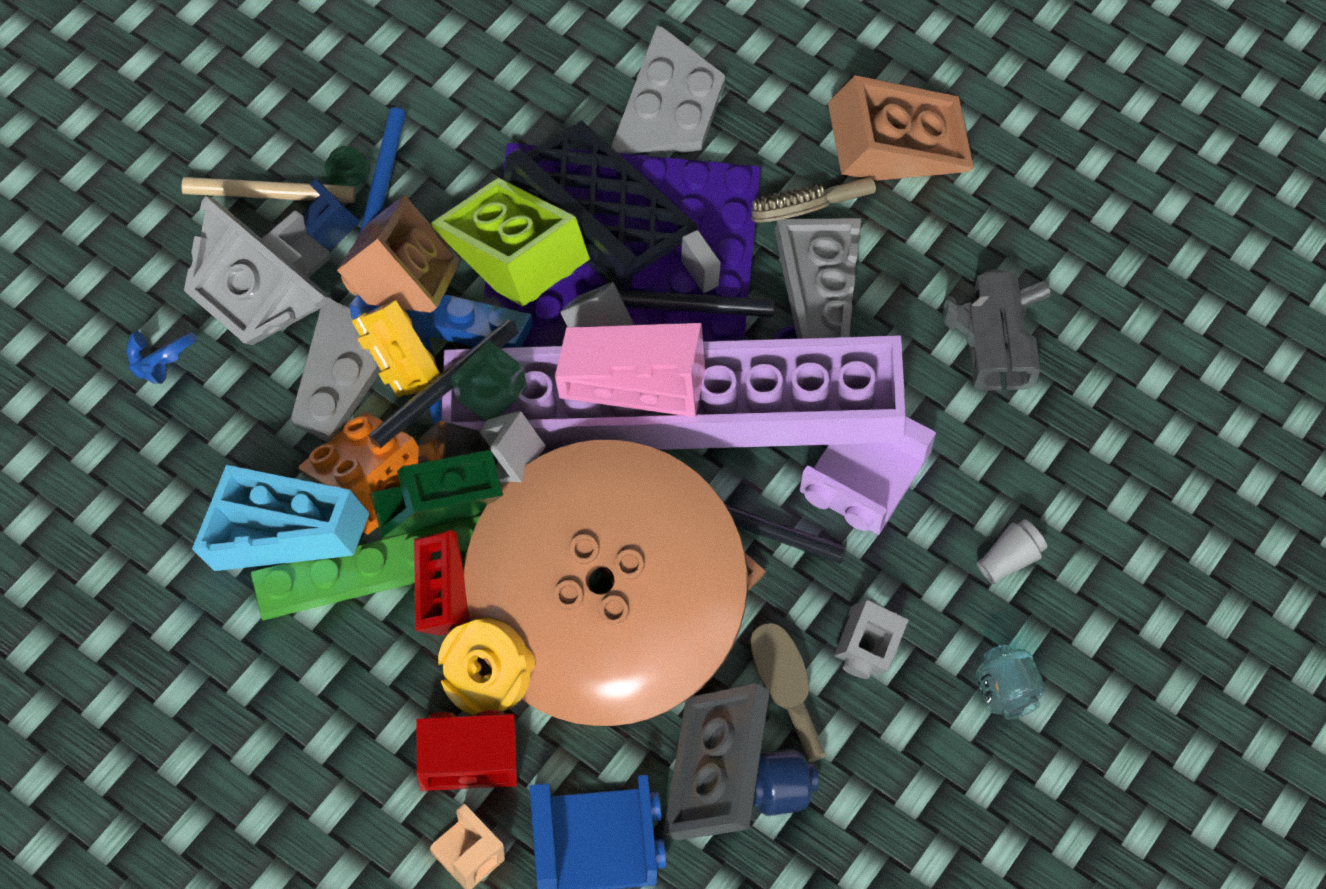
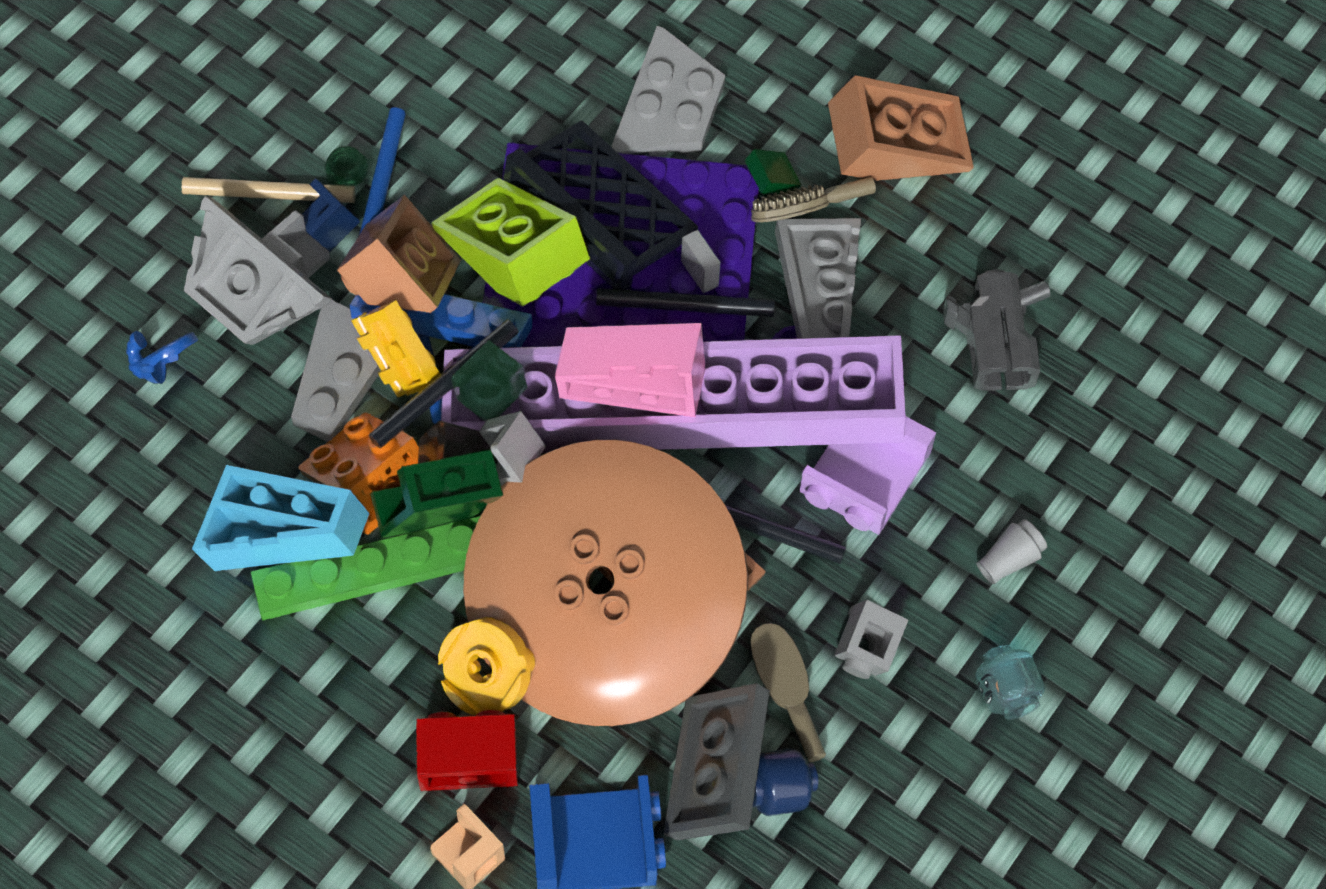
red slope [414,530,470,635] -> none
light grey panel [560,282,634,327] -> none
none -> dark green tile [745,149,801,195]

